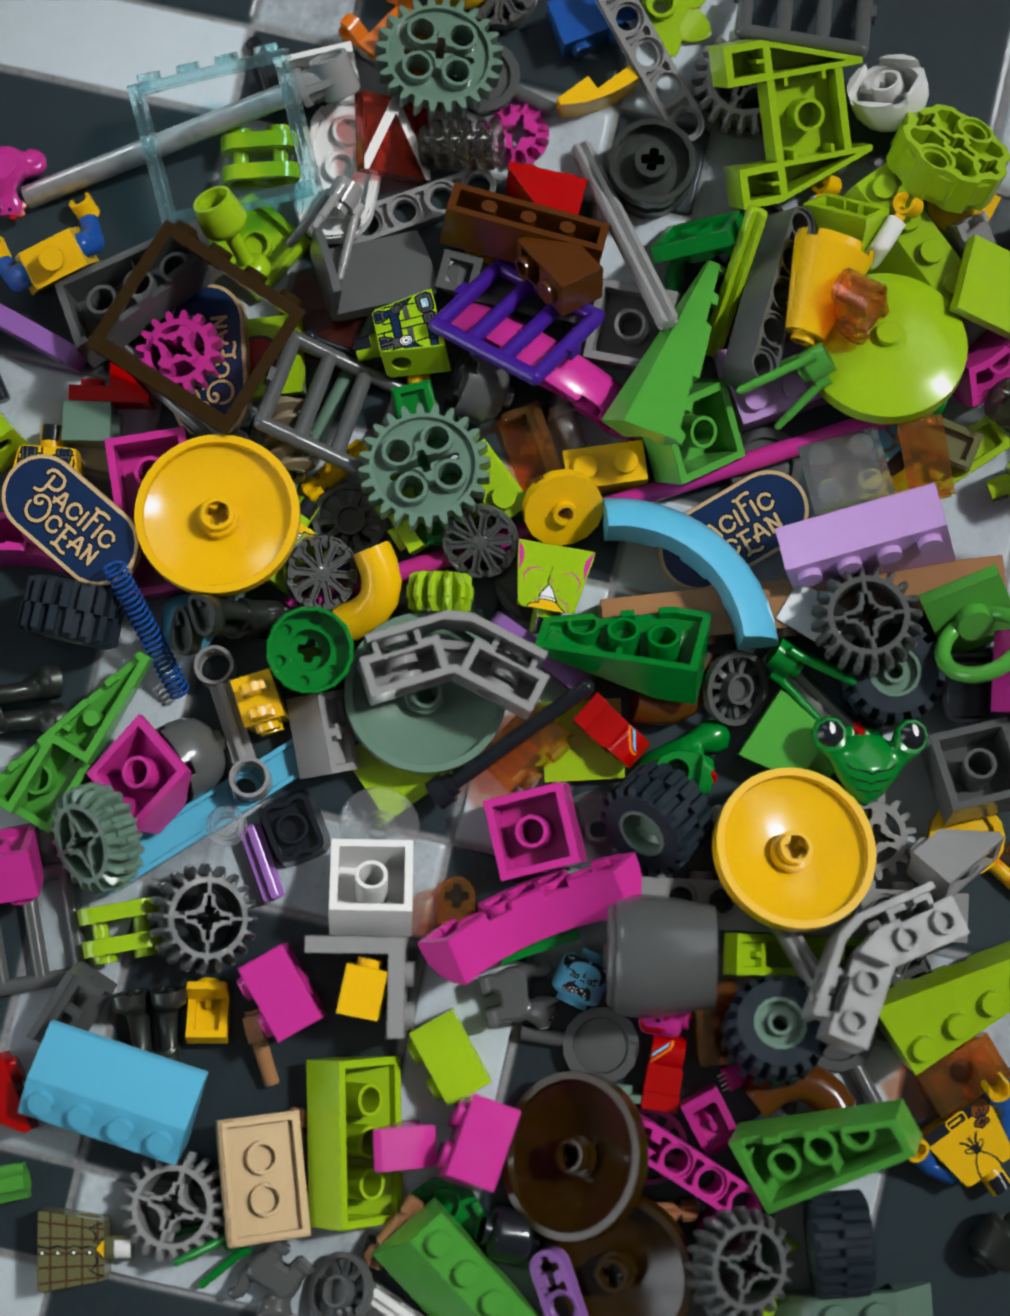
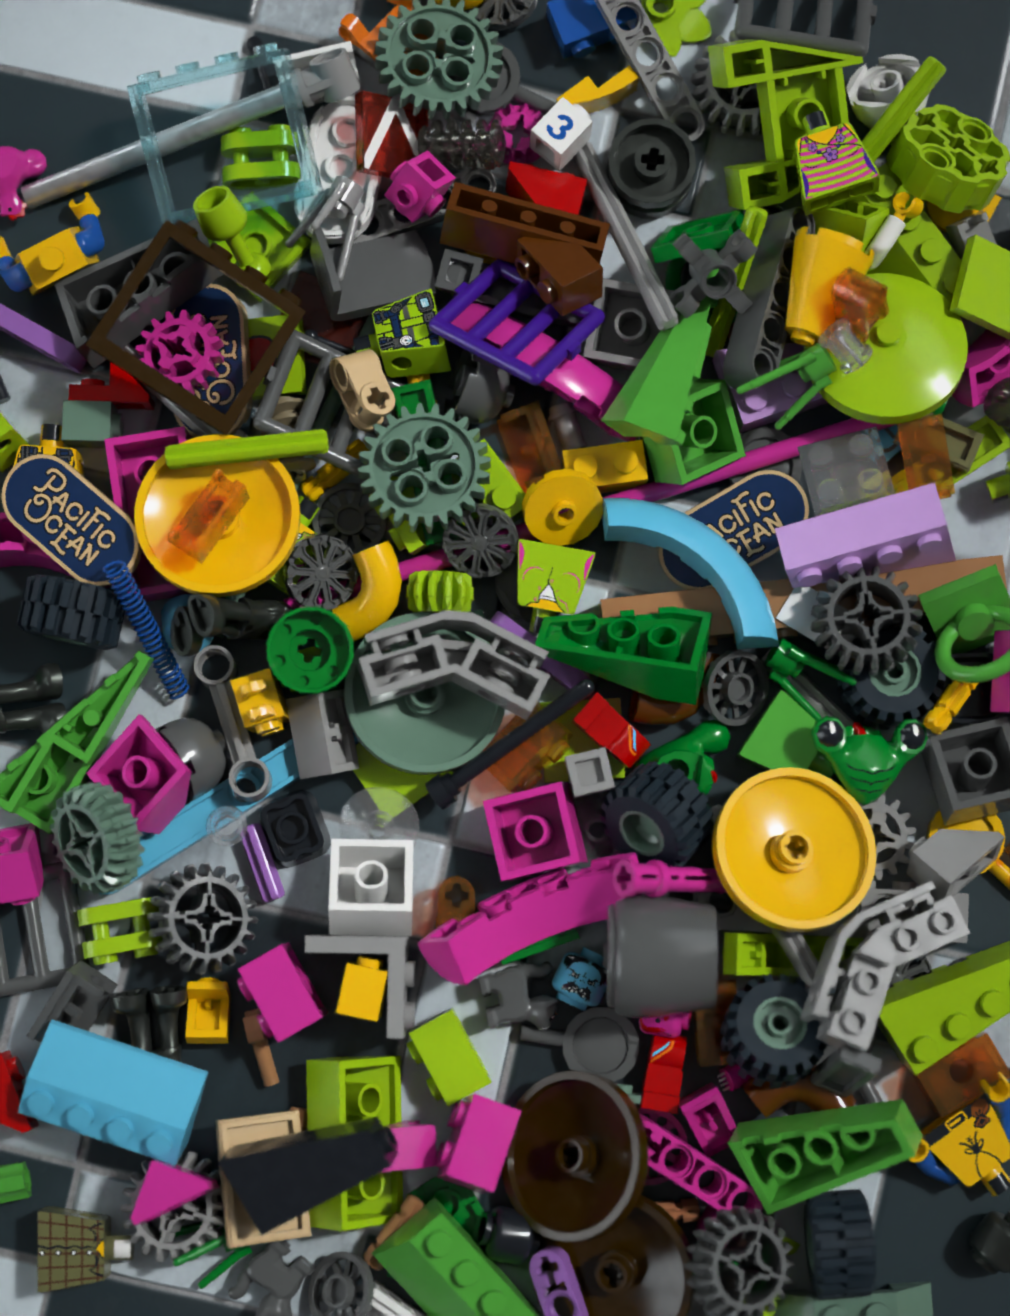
none -> dark pink slope [131,1160,219,1225]
none -> lime axle [165,429,329,470]
none -> clear orange hinge [167,468,250,564]
none -> black slope [218,1116,398,1236]
none -> tan piece [329,349,396,432]
none -> dark pink brick [384,150,456,223]
none -> white brick [530,97,593,171]
none -> light grey brick [564,747,615,799]
none -> dark pink pin [613,859,727,898]
none -> dark grey pin [669,229,758,319]
none -> torso [795,111,880,216]
none -> dark grey tile [810,1044,882,1097]
none -> clear bush [818,318,873,374]
none -> lime axle [861,56,946,162]
none -> yellow axle [924,679,978,735]

